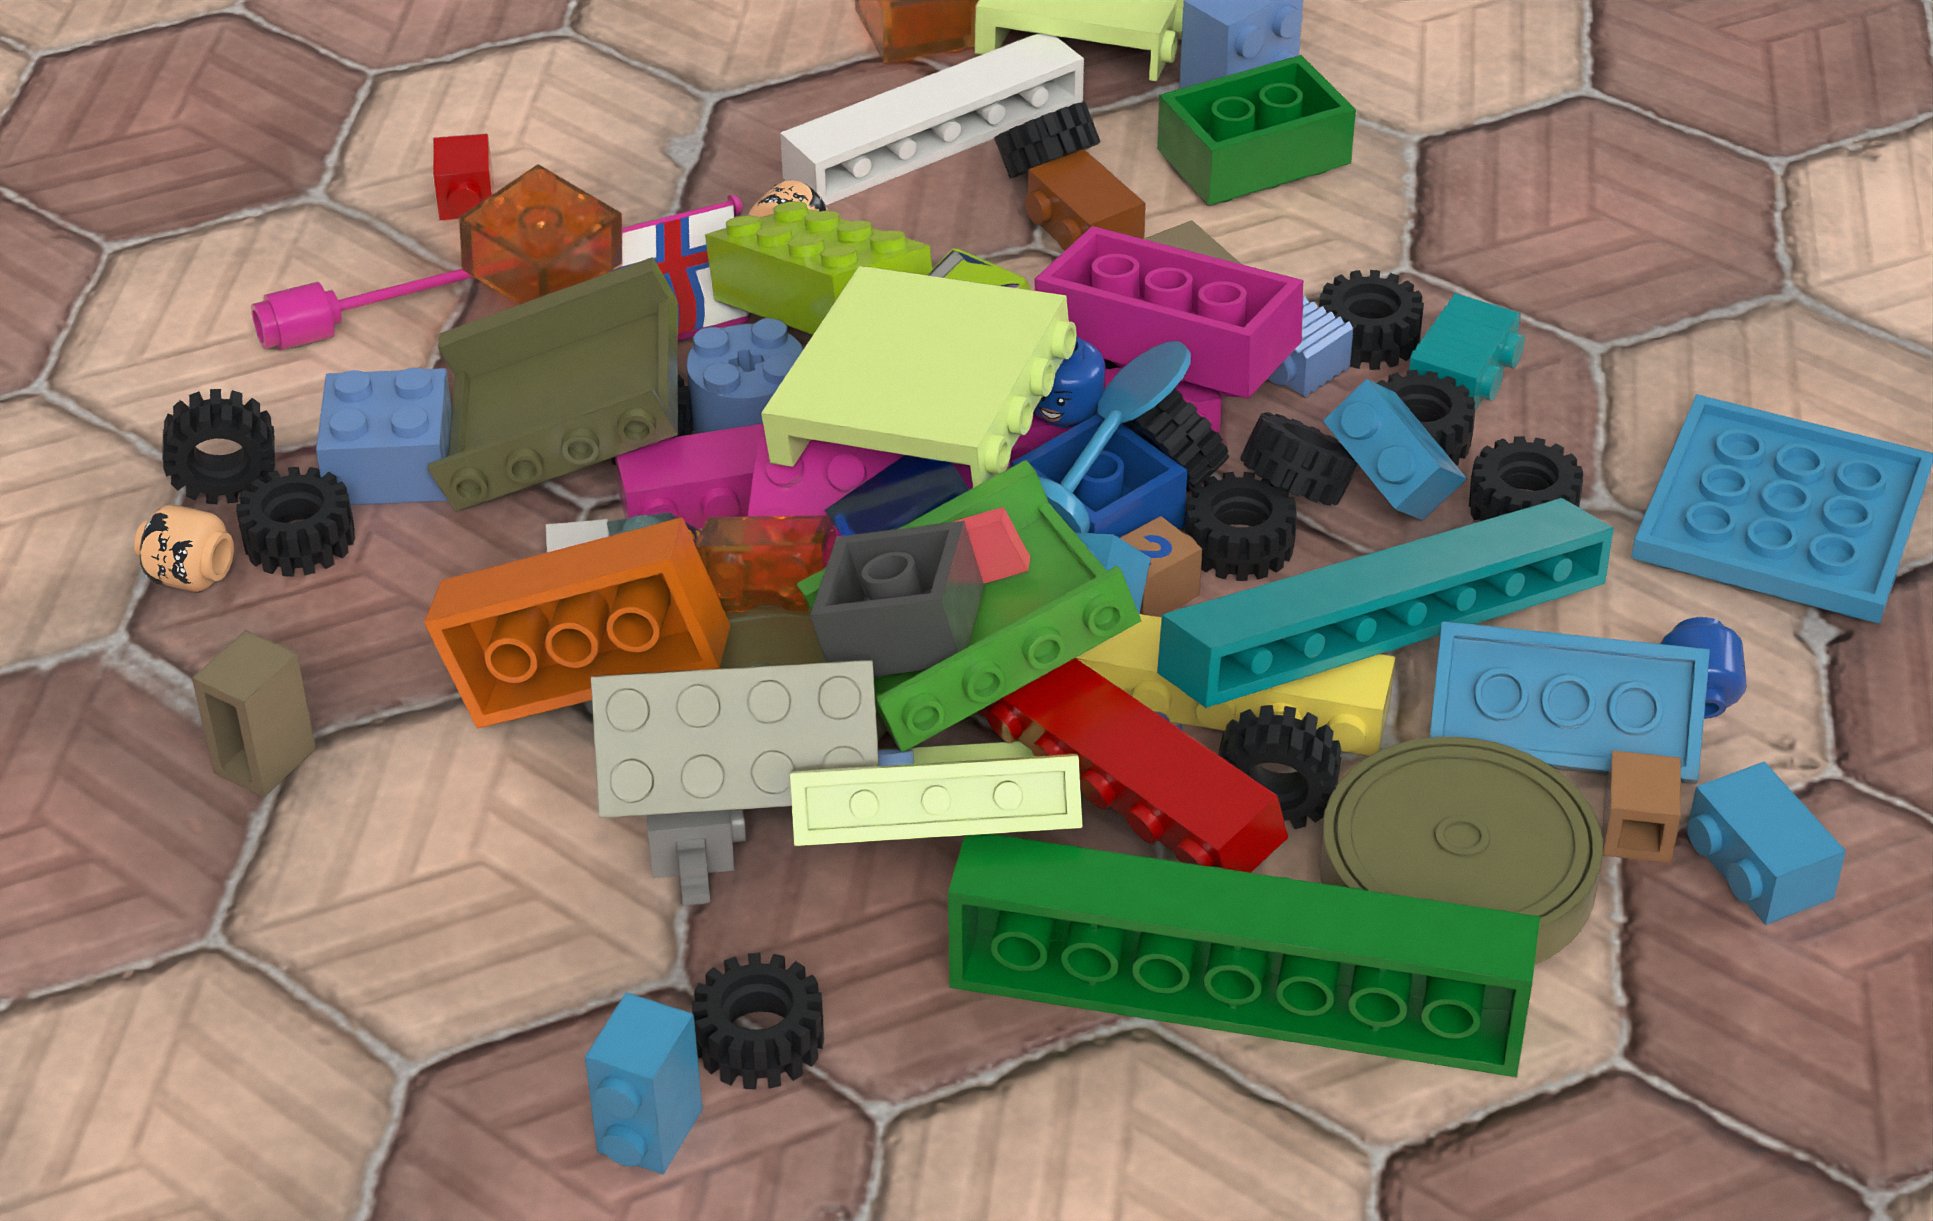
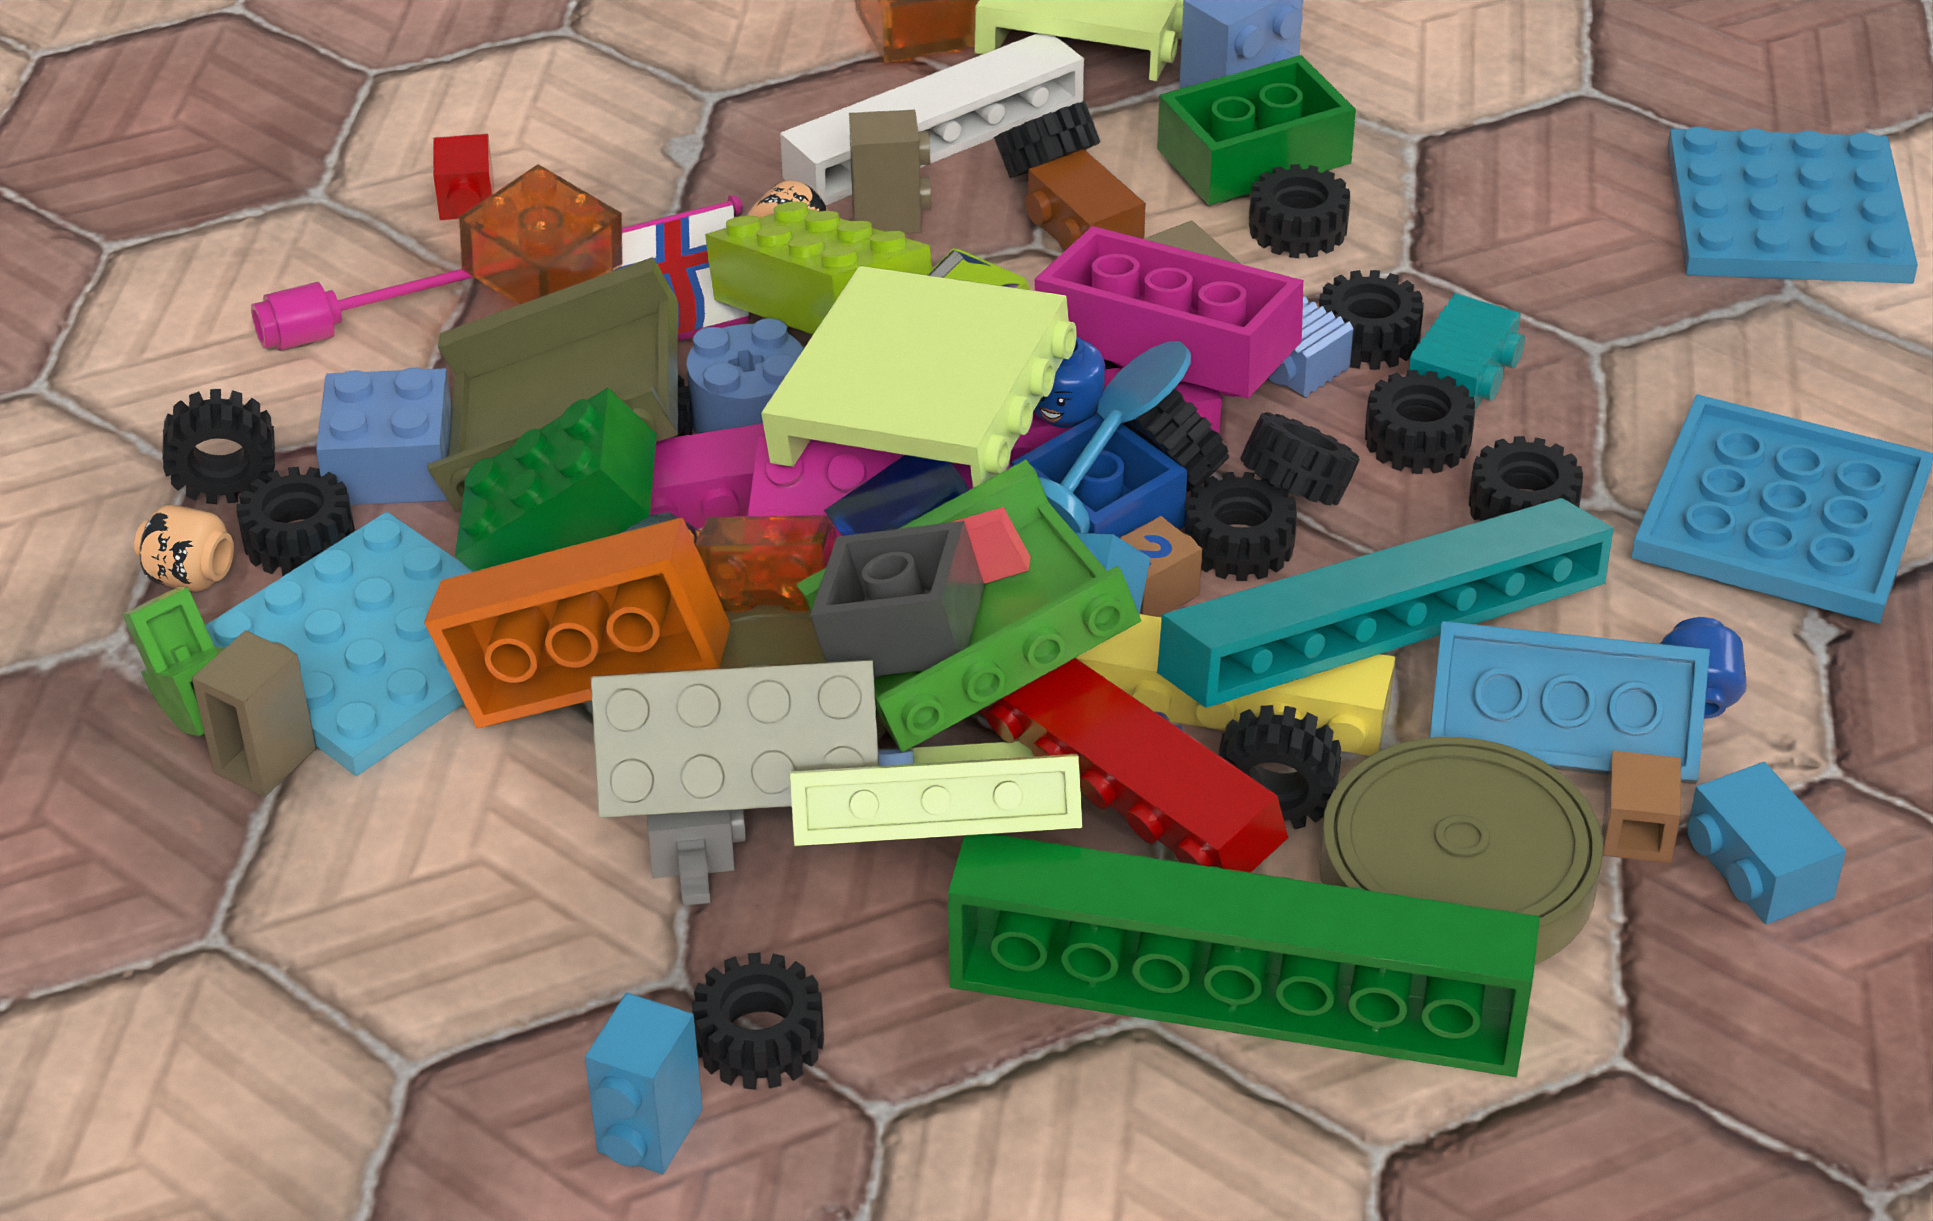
dark azure brick [1323,379,1467,520] -> none
none -> bright green brick [122,587,226,736]
none -> medium azure plate [205,512,472,777]
none -> green brick [455,387,657,572]
none -> dark tan piece [849,109,931,234]
none -> black tyre [1249,164,1350,258]
none -> dark azure plate [1667,127,1918,284]

